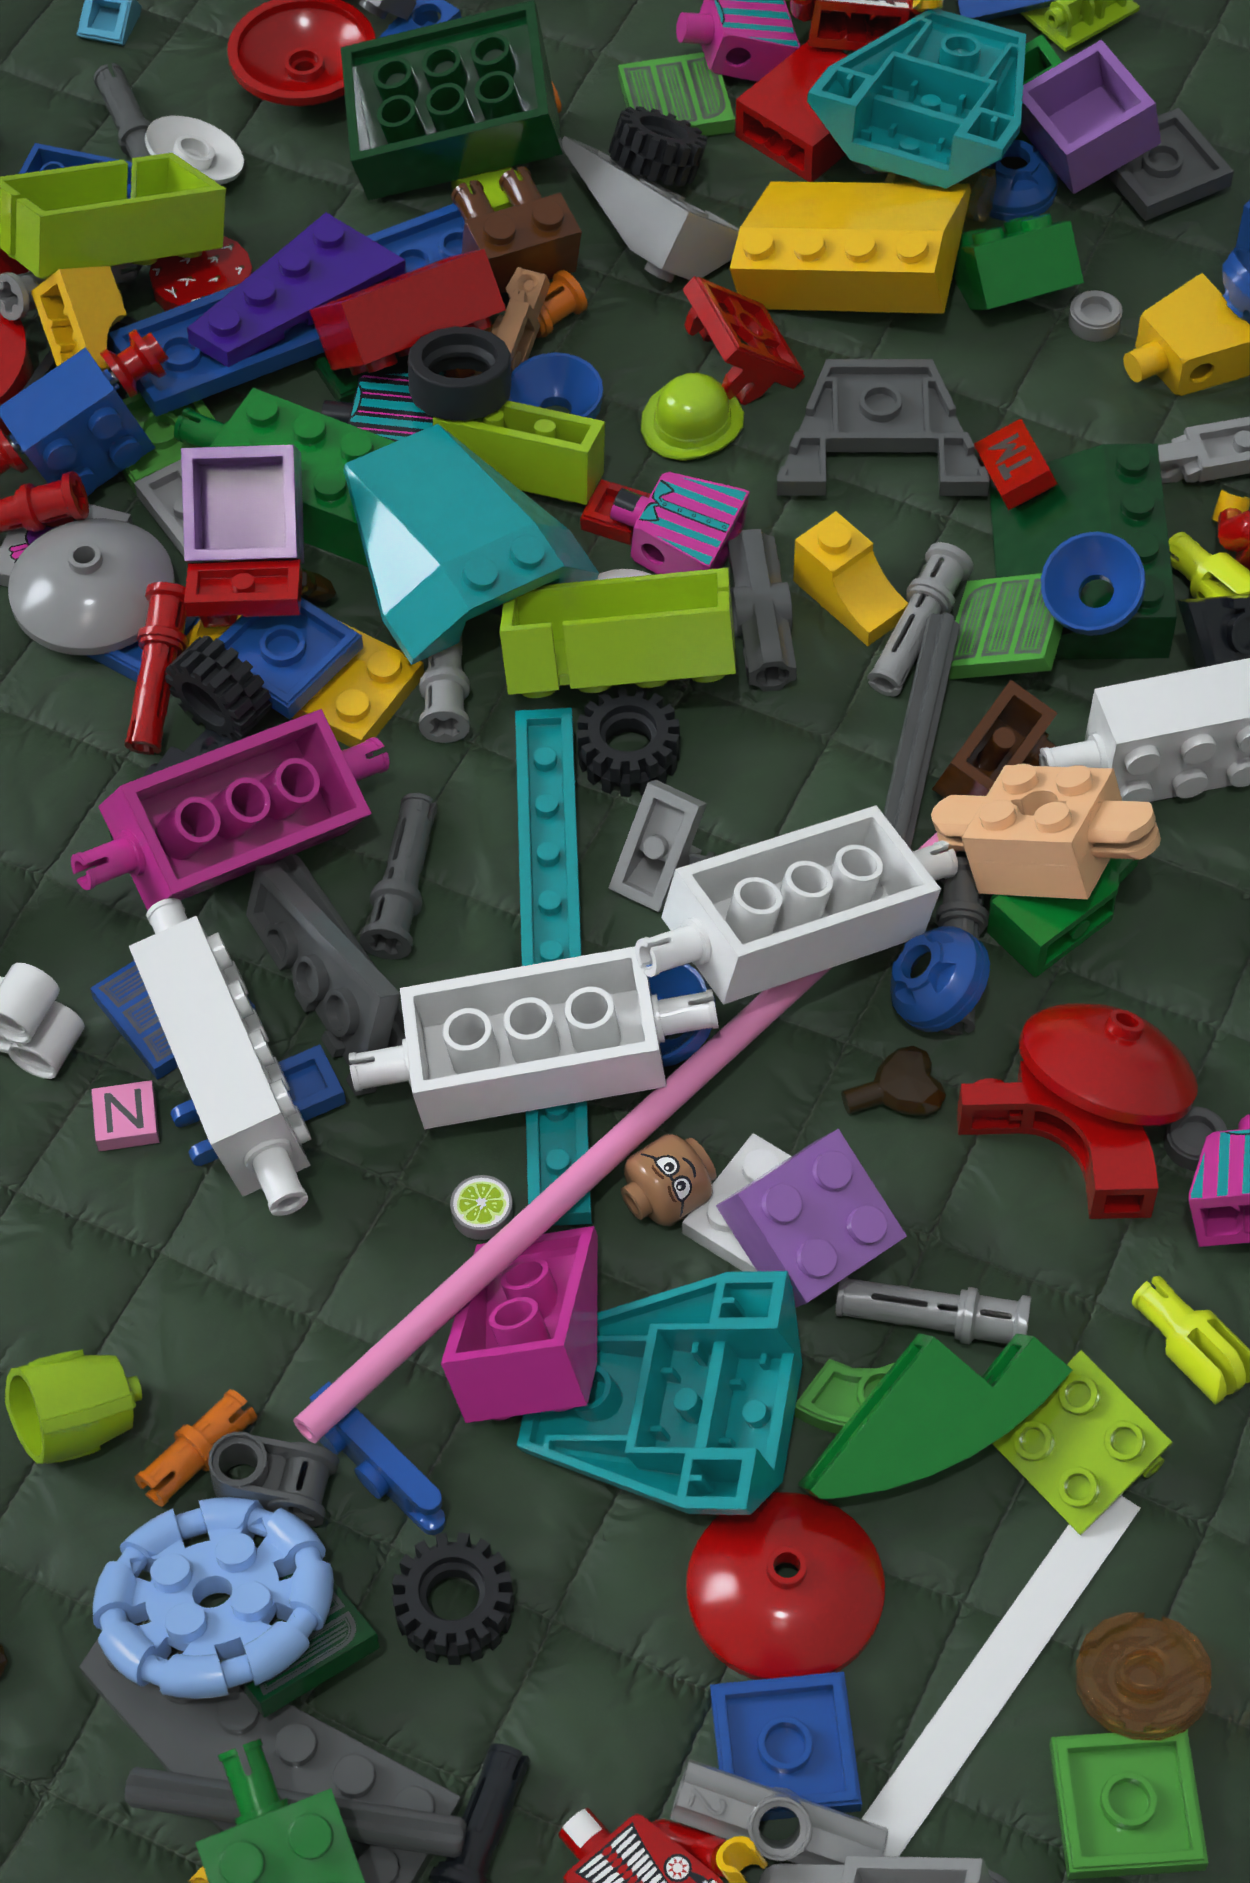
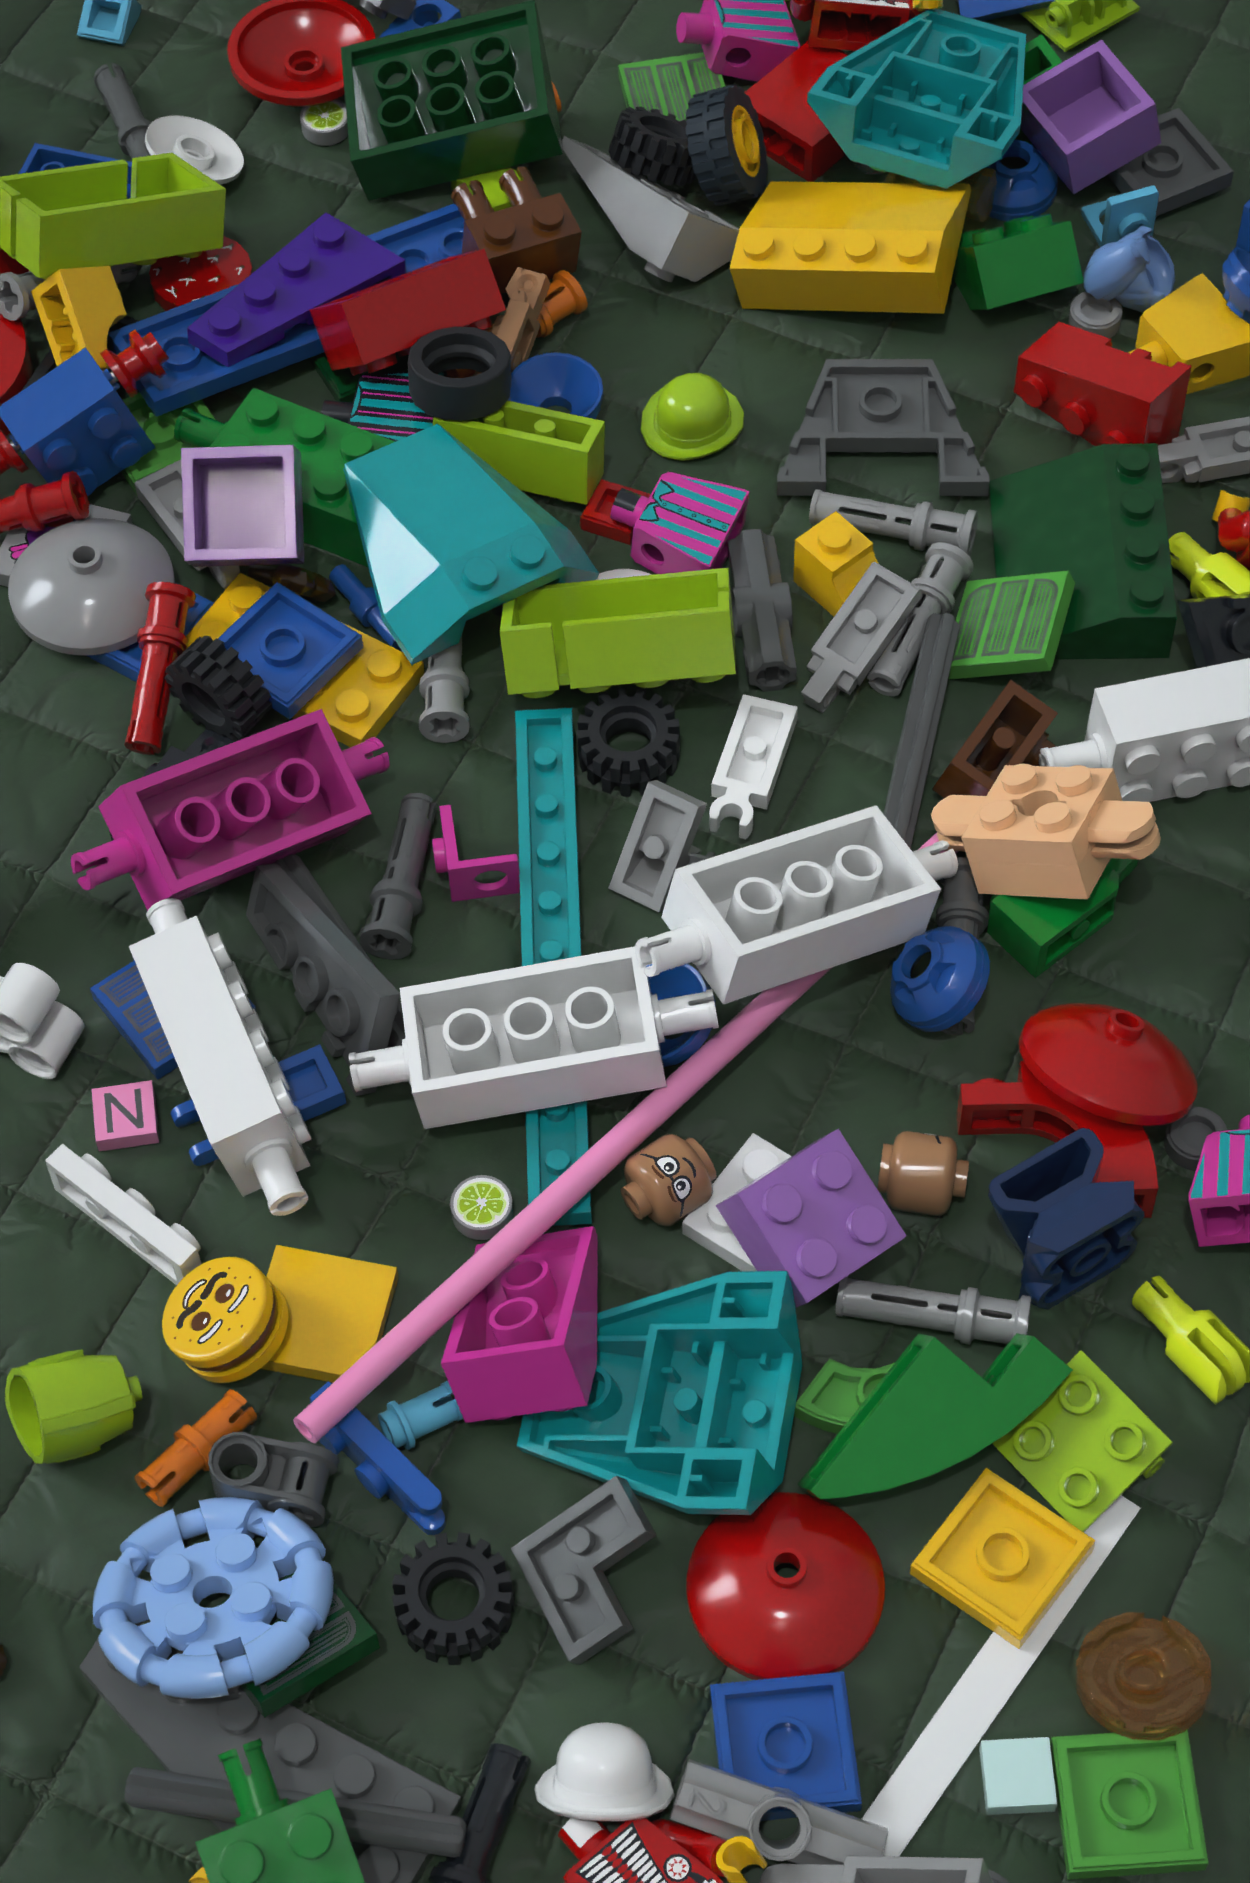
red hinge [184,559,303,628] -> none
red piece [682,276,805,405] -> none
dark brown rock [841,1046,946,1116] -> none
red tile [974,418,1057,510] -> none
blue piece [1041,532,1146,636] -> none
none -> white plate [45,1143,201,1285]
none -> yellow head [162,1256,289,1383]
none -> yellow tile [261,1245,399,1383]
none -> tile [300,99,348,146]
none -> blue bar [329,564,401,650]
none -> medium azure pin [378,1381,464,1450]
none -> dark pink bracket [432,805,520,902]
none -> dark grey plate [511,1476,657,1665]
none -> white hat [535,1722,675,1821]
none -> black wheel [686,84,768,206]
none -> white plate [709,694,798,839]
none -> light grey hinge [801,562,922,713]
none -> light grey pin [809,489,978,557]
none -> medium nougat head [877,1131,969,1216]
none -> yellow tile [910,1468,1096,1649]
none -> light aqua tile [979,1737,1057,1815]
none -> dark blue piece [988,1128,1144,1310]
none -> red wedge [1014,321,1192,446]
none -> medium azure bracket [1081,185,1159,247]
none -> medium blue hair [1083,226,1175,313]

